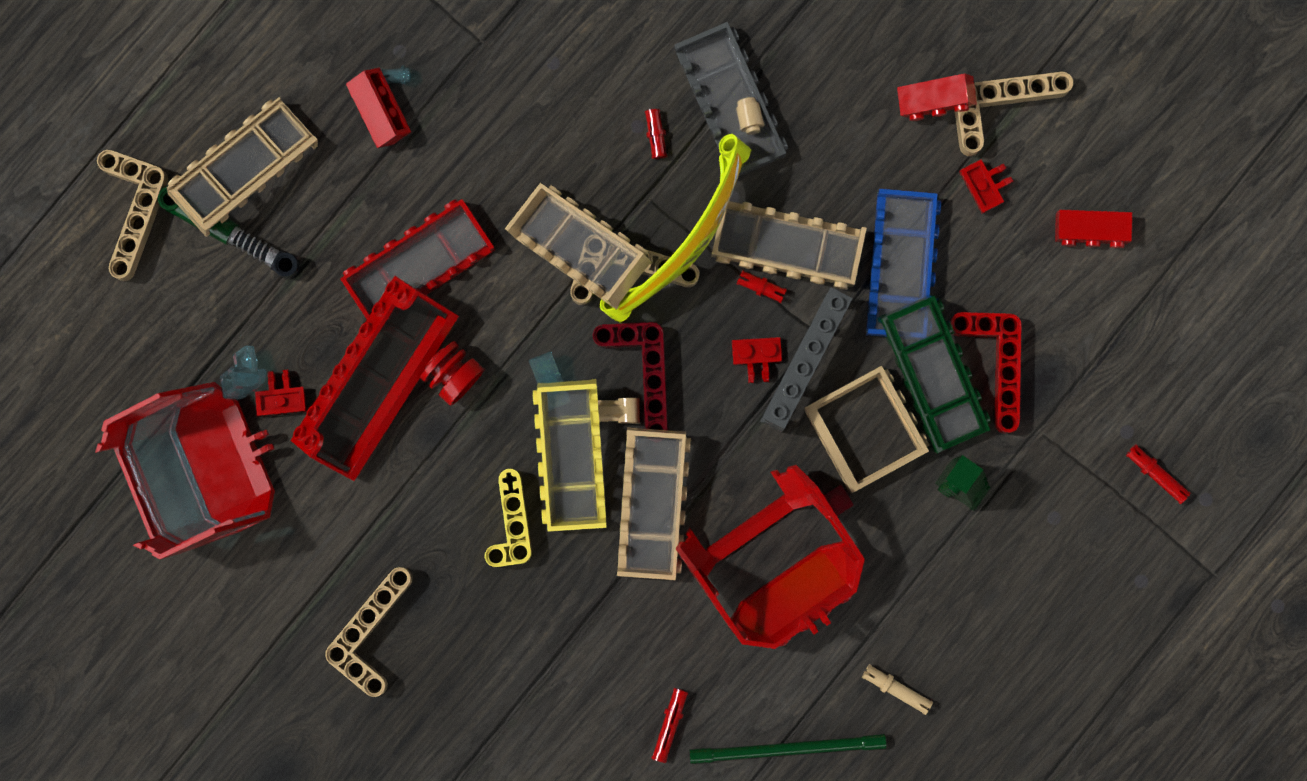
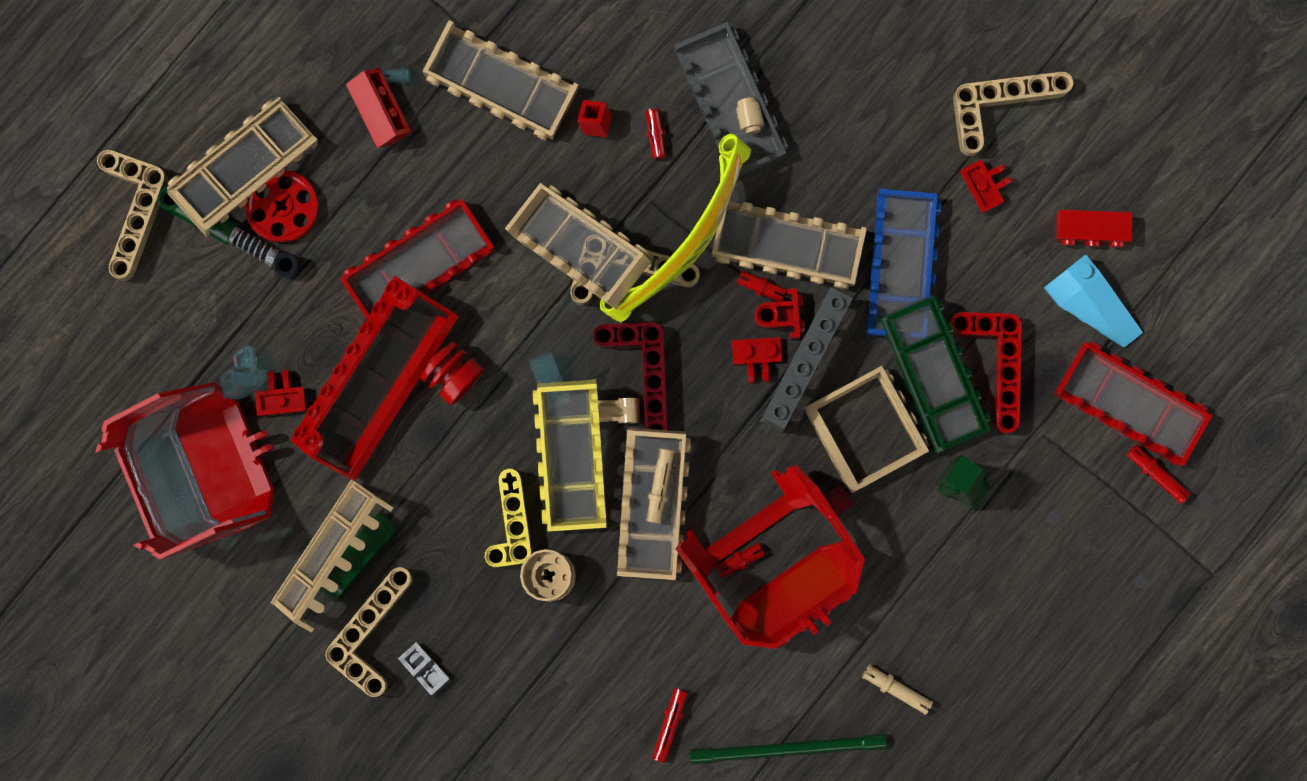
red brick [897,73,977,121] -> none
none -> red wedge [245,170,318,243]
none -> tan window [270,480,393,633]
none -> dark green beam [319,511,399,603]
none -> flat silver slope [398,642,451,697]
none -> clear window [423,20,579,140]
none -> tan wheel [520,549,576,602]
none -> red brick [577,100,612,138]
none -> tan pin [646,448,675,523]
none -> red pin [715,542,765,579]
none -> red pin [754,289,804,340]
none -> medium azure wedge [1044,255,1143,348]
none -> clear window [1053,341,1213,467]

